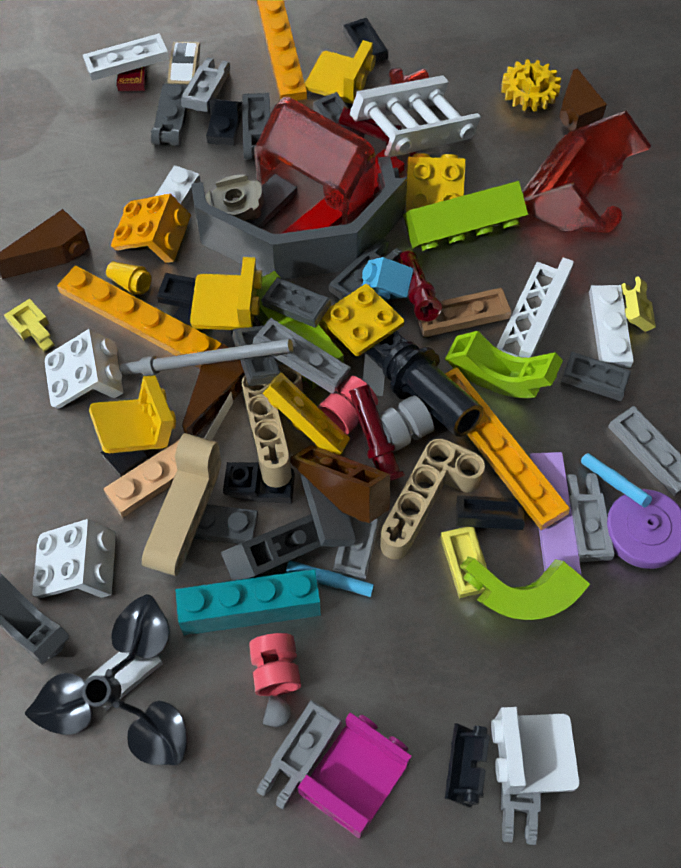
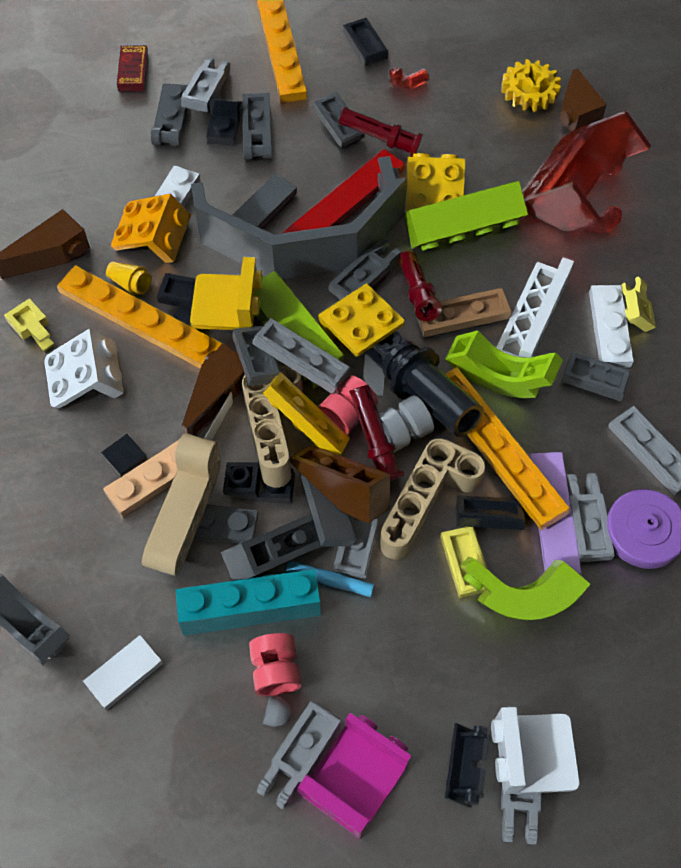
black plant [25,594,187,766] -> none
white bracket [32,519,116,598] -> none
white plate [83,33,169,81] -> none
yellow bracket [89,375,176,453] -> none
light grey bar [120,339,293,376] -> none
slope [168,42,200,85] -> none
dark tan plate [206,175,264,221] -> none
clear red windscreen [254,97,376,225] -> none
dark grey plate [261,277,331,328] -> none
yellow bracket [305,40,376,104] -> none
white fence [350,75,481,157] -> none
medium azure brick [362,257,414,301] -> none
medium azure piece [581,453,652,507] -> none

